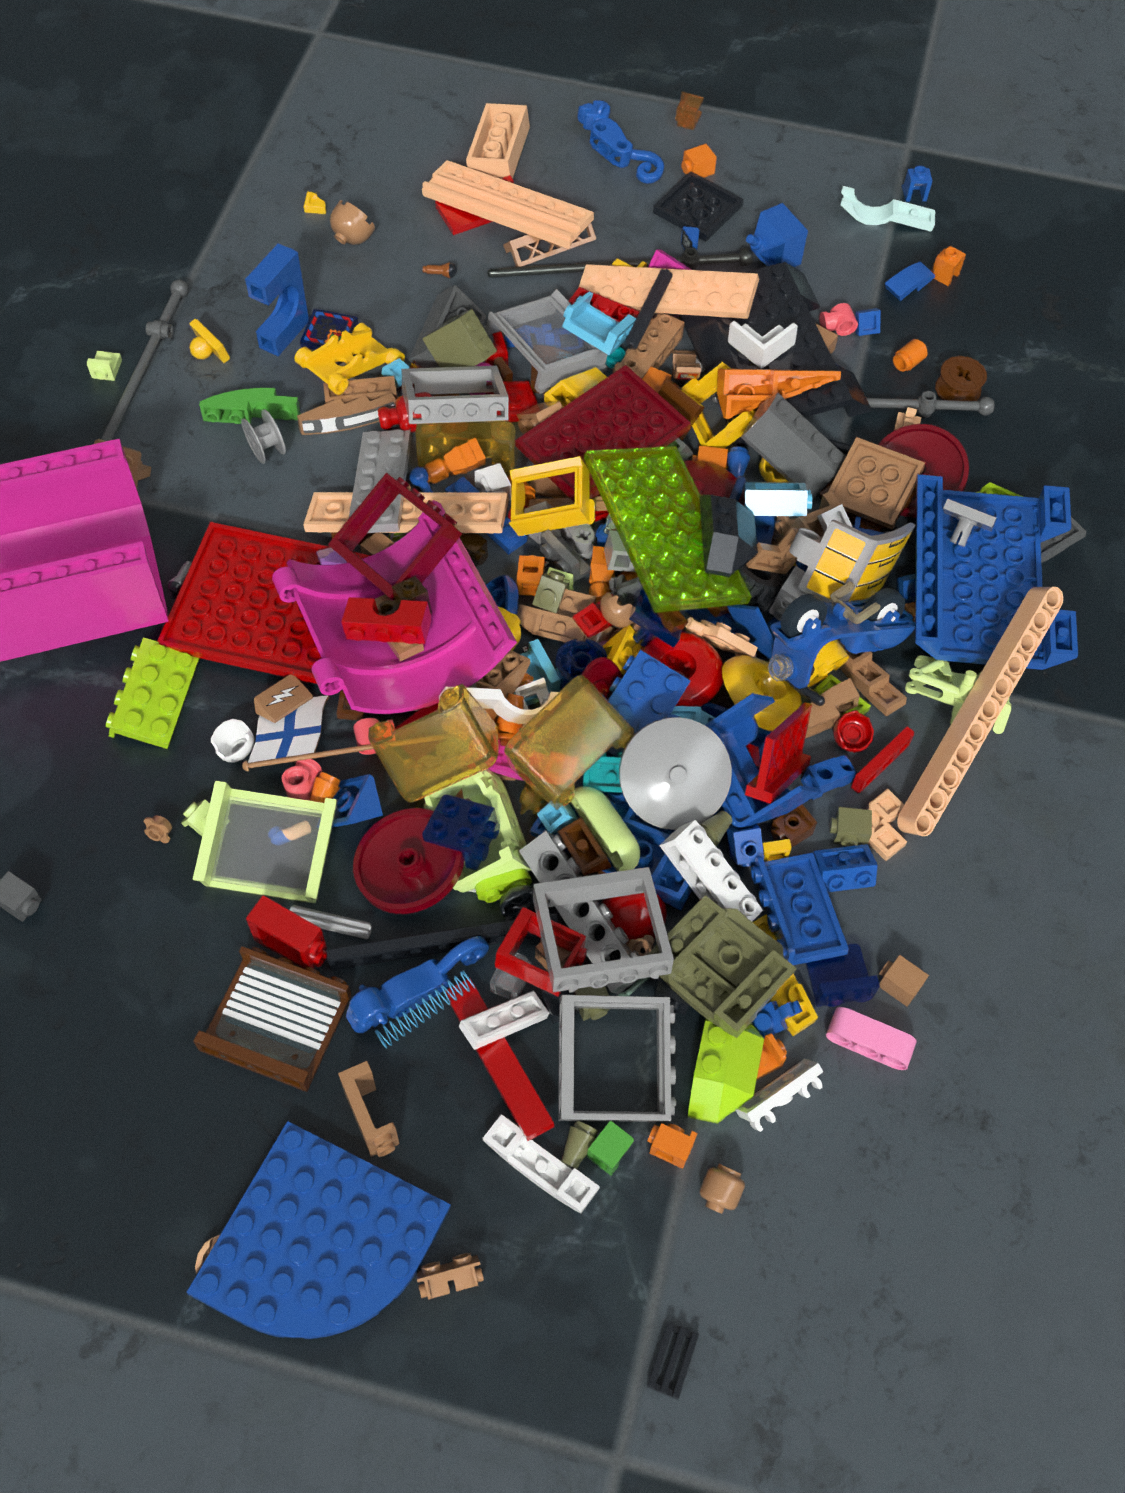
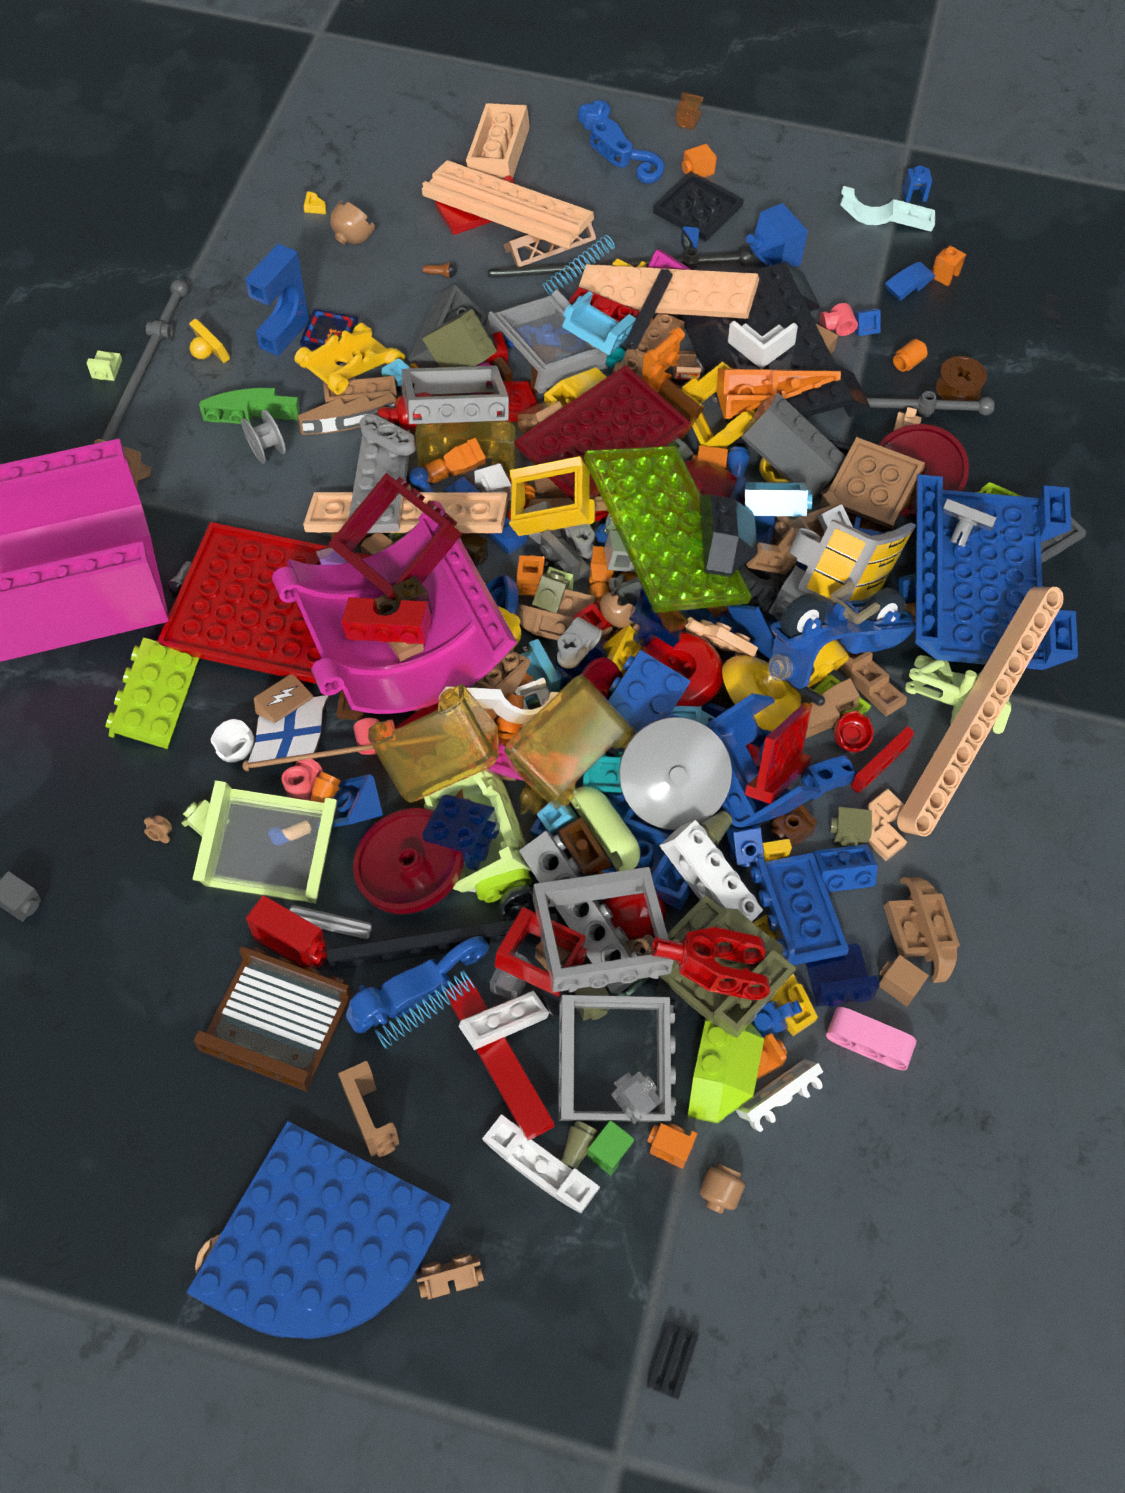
none -> light grey beam [360,415,416,456]
none -> medium azure piece [543,235,615,295]
none -> light grey piece [557,617,602,668]
none -> clear brick [611,1071,662,1125]
none -> orange plate [641,327,685,385]
none -> red piece [651,927,770,1000]
none -> medium nougat plate [884,877,960,983]

